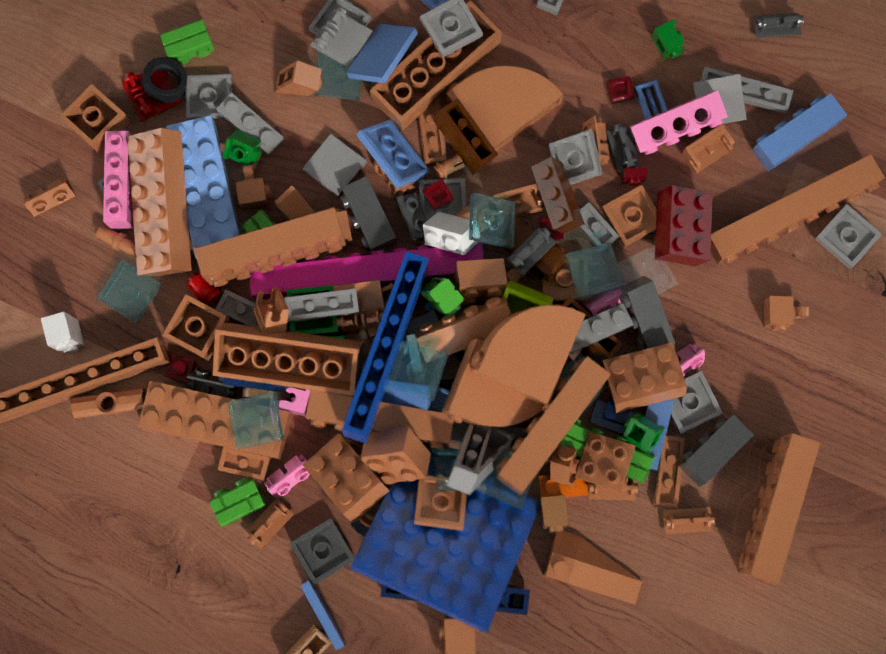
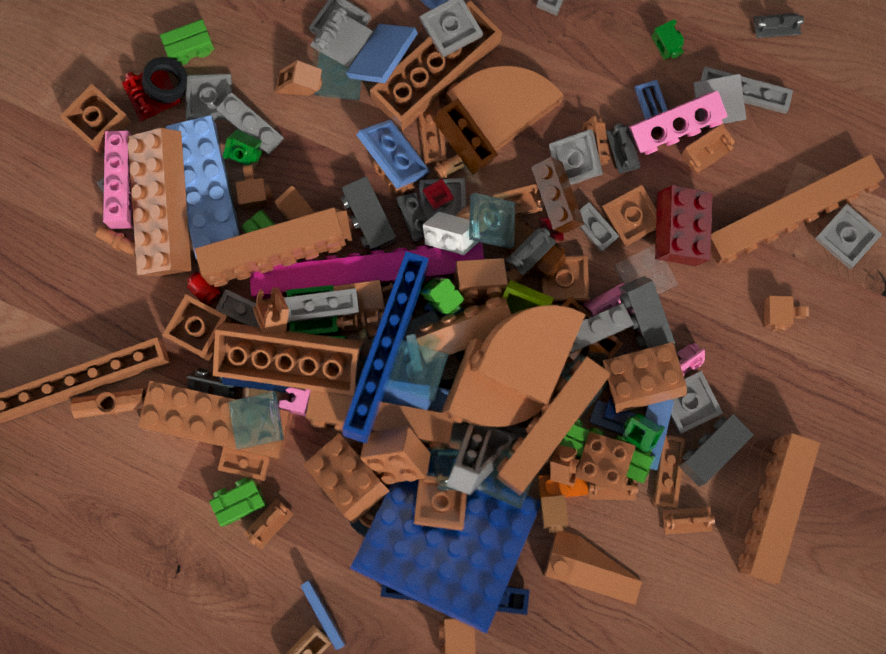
nougat hinge [23,178,75,217] -> none
white brick [41,312,85,354] -> none
clear light blue tile [96,260,162,323] -> none
dark red plate [165,354,196,383] -> none
bright pink hinge [264,454,310,498] -> none
dark grey plate [290,518,355,585] -> none
light grey tile [302,134,367,197] -> none
clear light blue tile [565,242,624,299] -> none
dark red tile [607,76,634,104] -> none
dark red plate [621,167,648,186] -> none
medium blue brick [752,93,847,172] -> none

